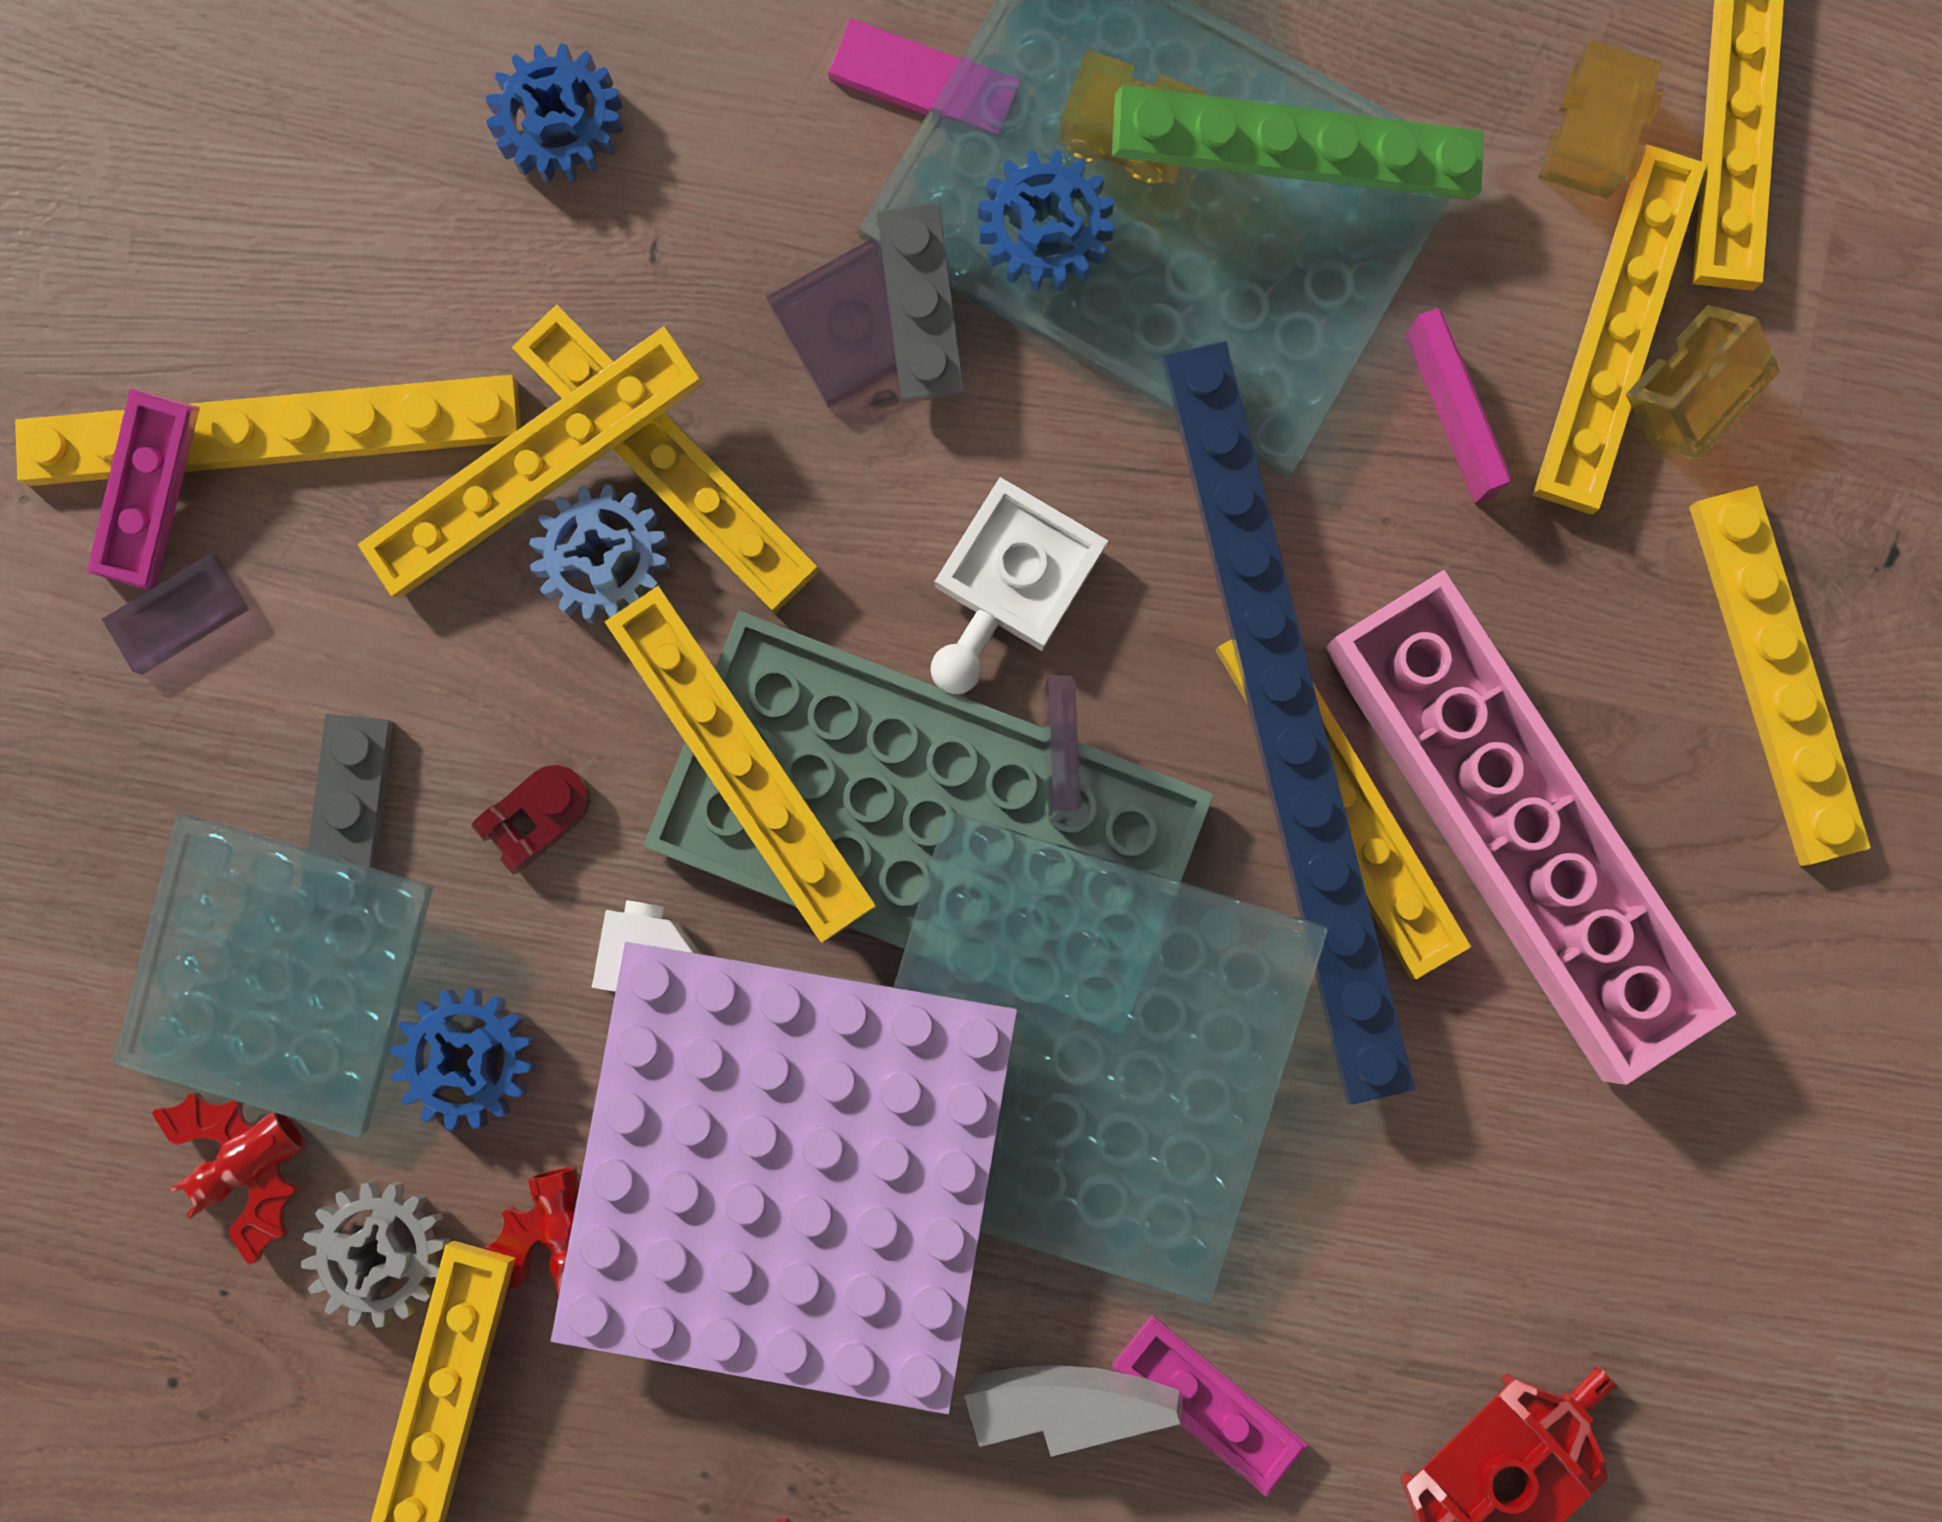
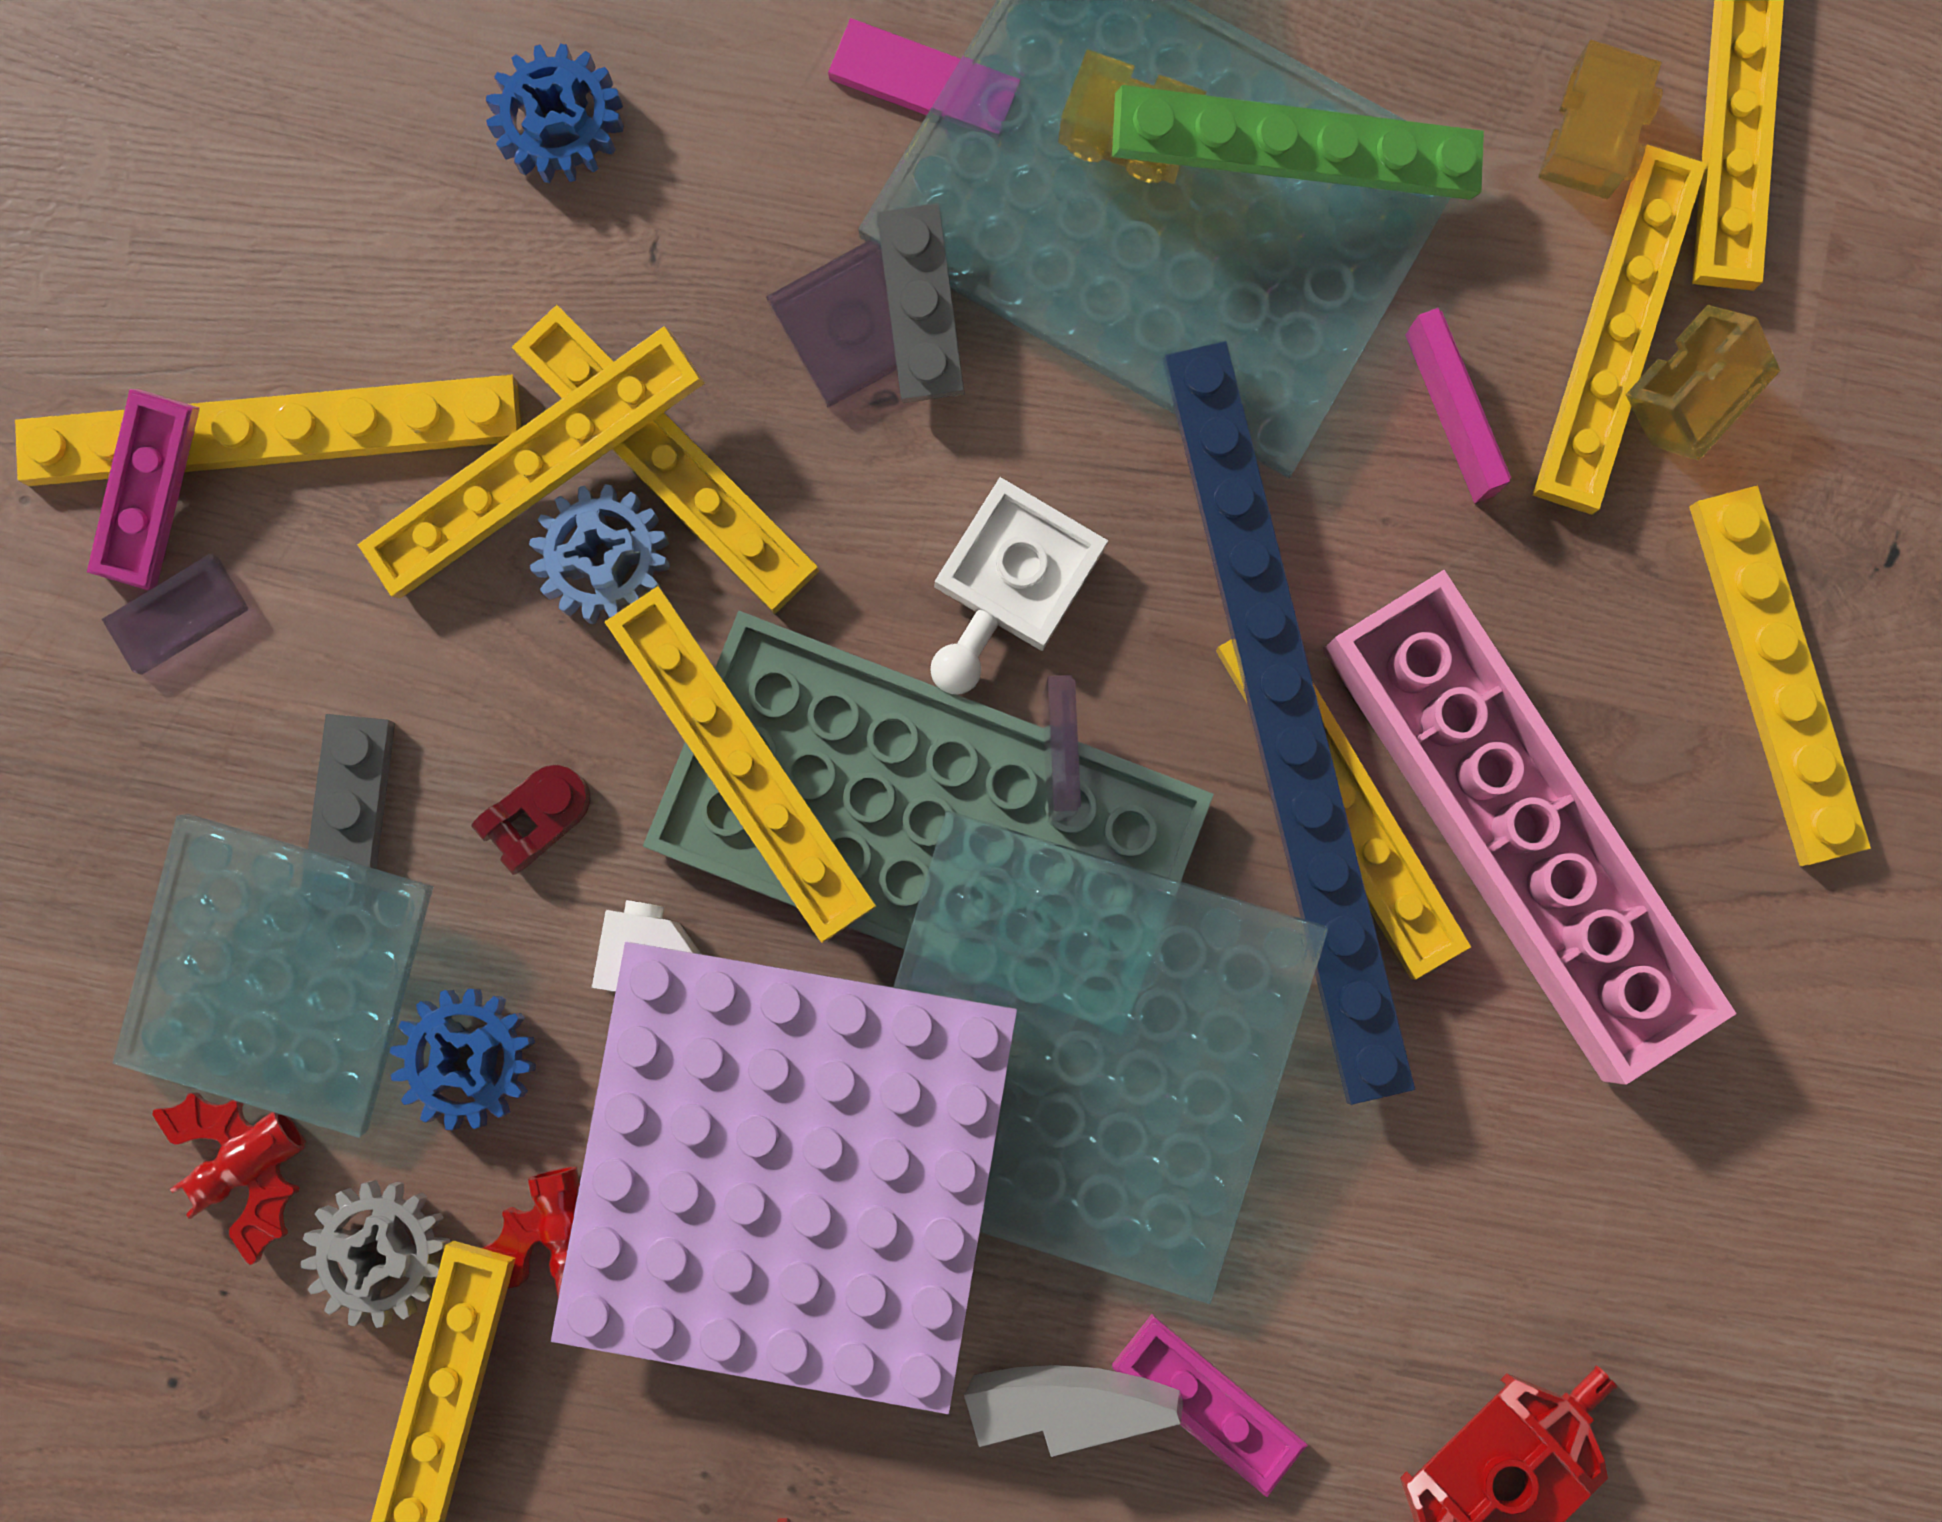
blue gear [978,150,1115,292] -> none

